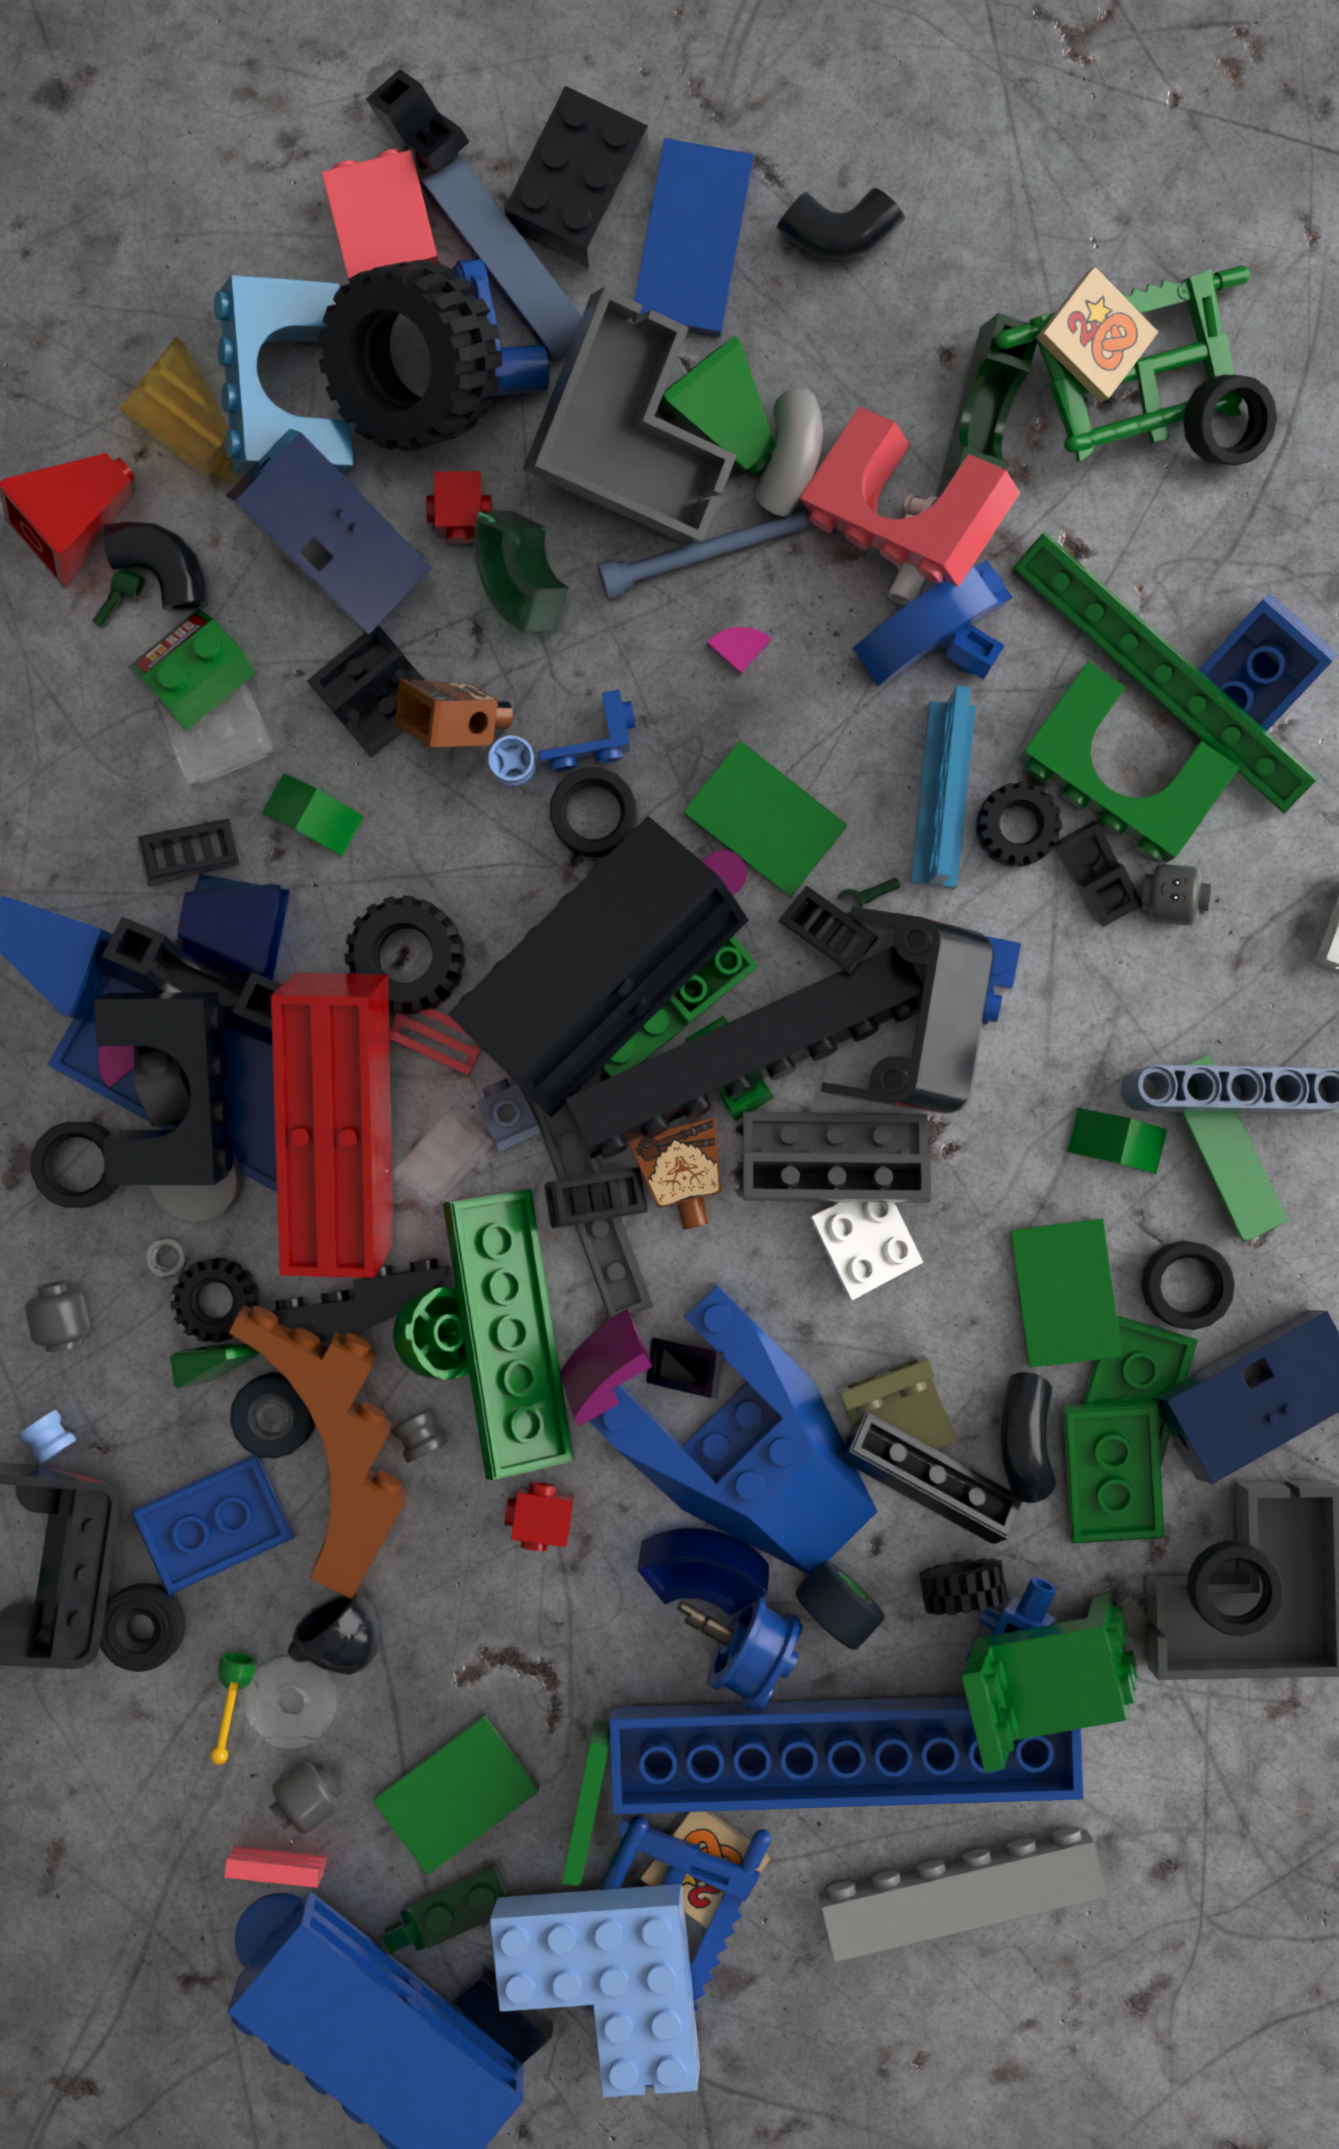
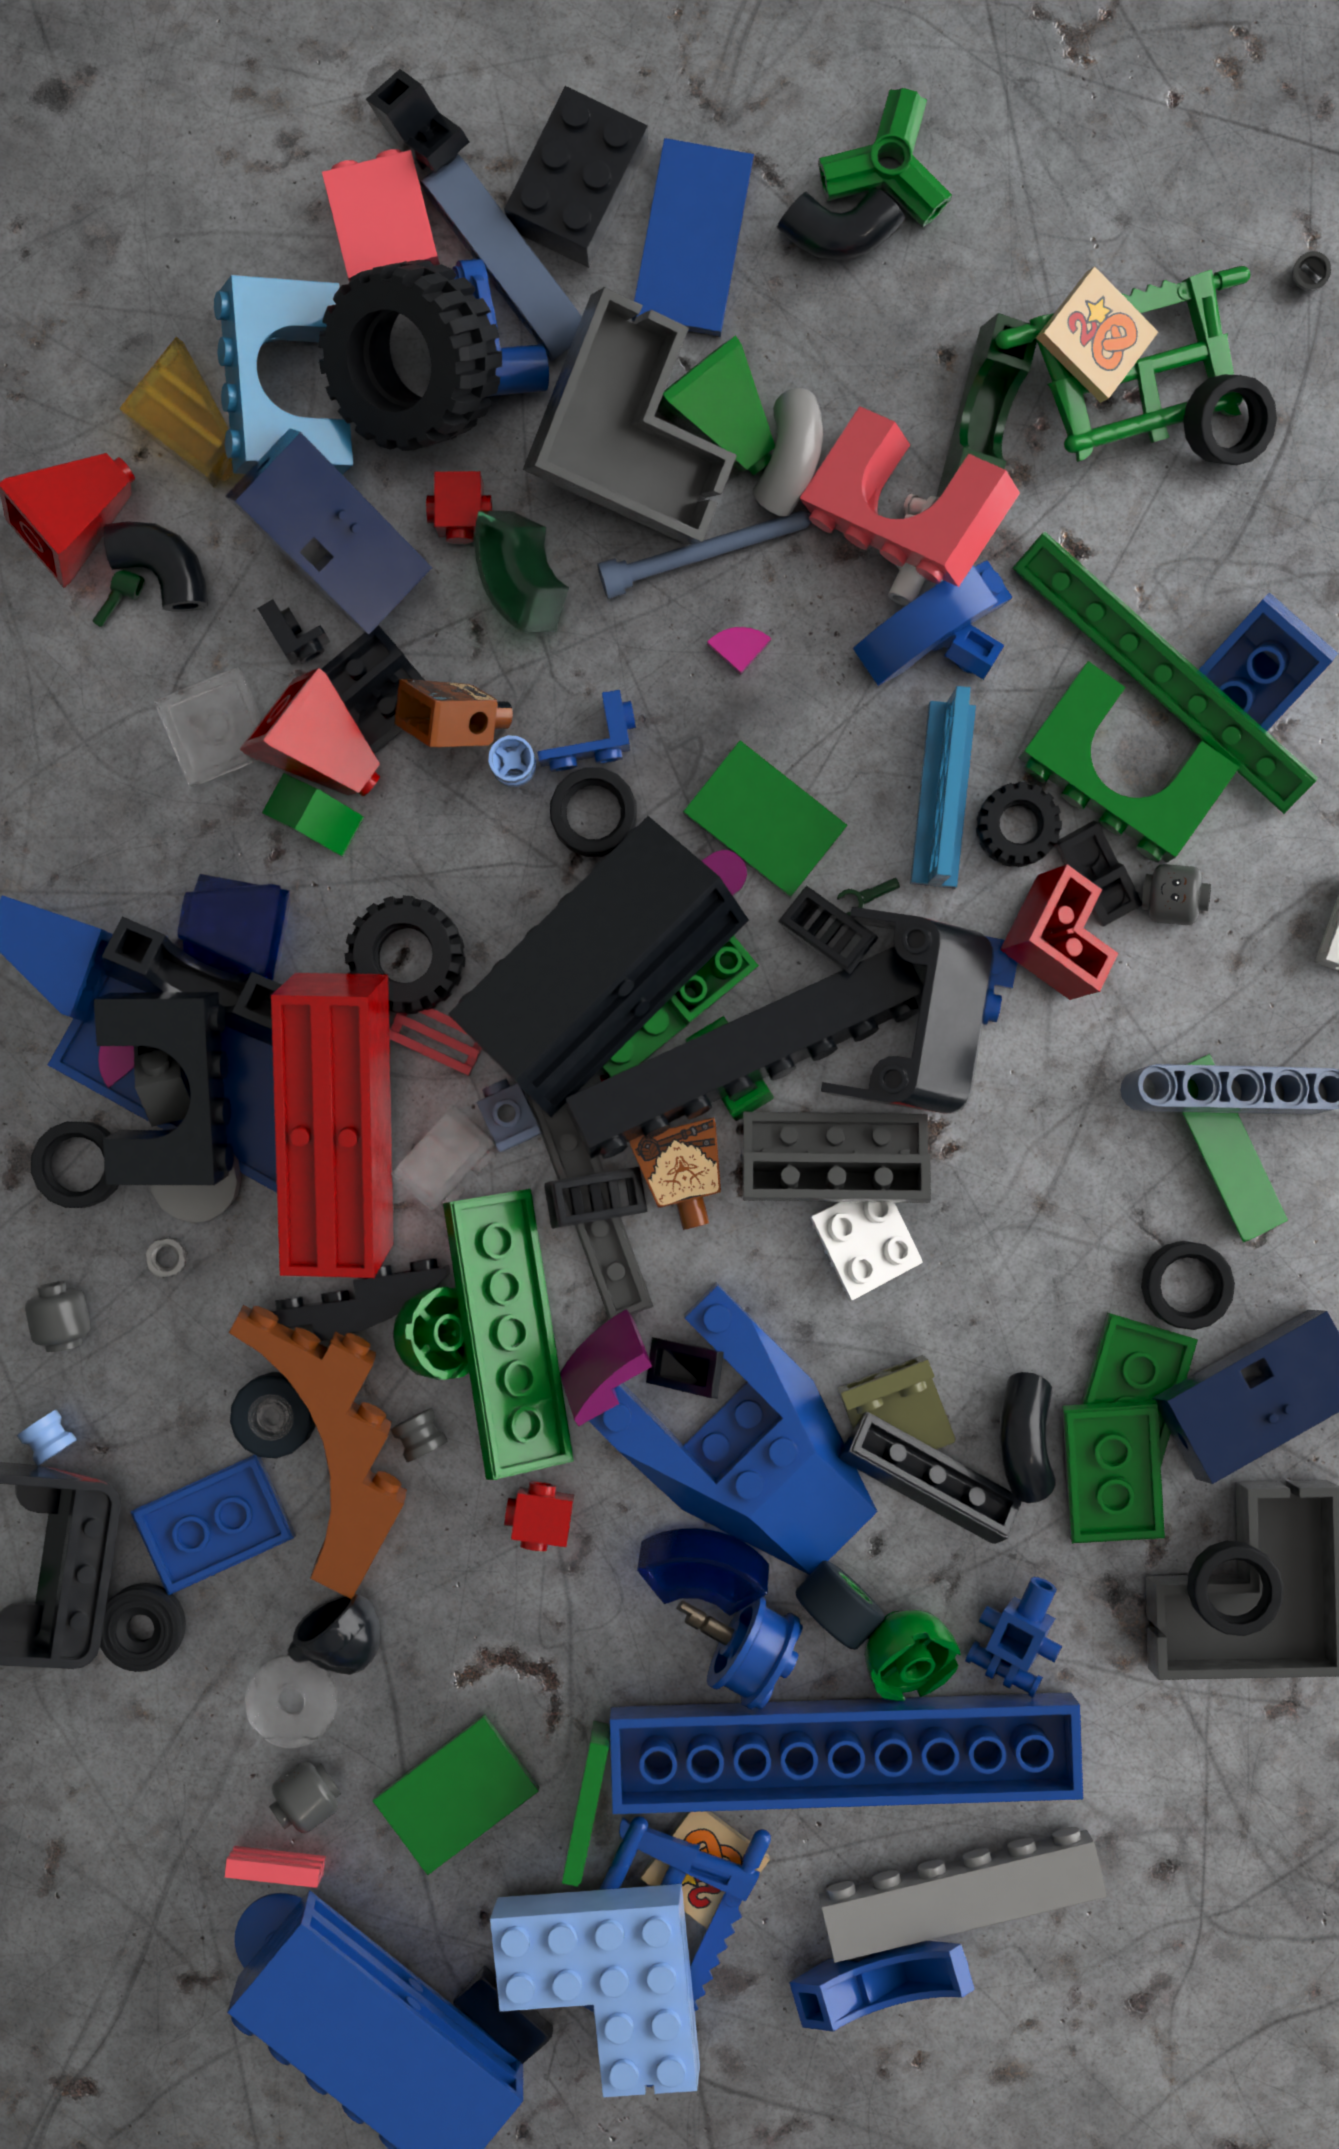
green slope [128,609,256,732] -> none
black slope [137,819,240,886] -> none
green slope [170,1344,261,1388] -> none
black tyre [171,1258,260,1343] -> none
hinge [210,1652,257,1765] -> none
dark green hinge [382,1863,510,1953] -> none
black tyre [919,1558,1008,1615] -> none
green bracket [961,1593,1139,1773] -> none
green tile [1011,1218,1123,1368] -> none
green slope [1066,1108,1167,1174] -> none
none -> slope [240,668,380,797]
none -> black bracket [257,599,330,665]
none -> blue arch [789,1941,975,2032]
none -> green piece [818,88,952,227]
none -> green cylinder [864,1610,961,1701]
none -> red brick [1000,864,1119,1000]
none -> dark grey hinge [1293,251,1331,291]

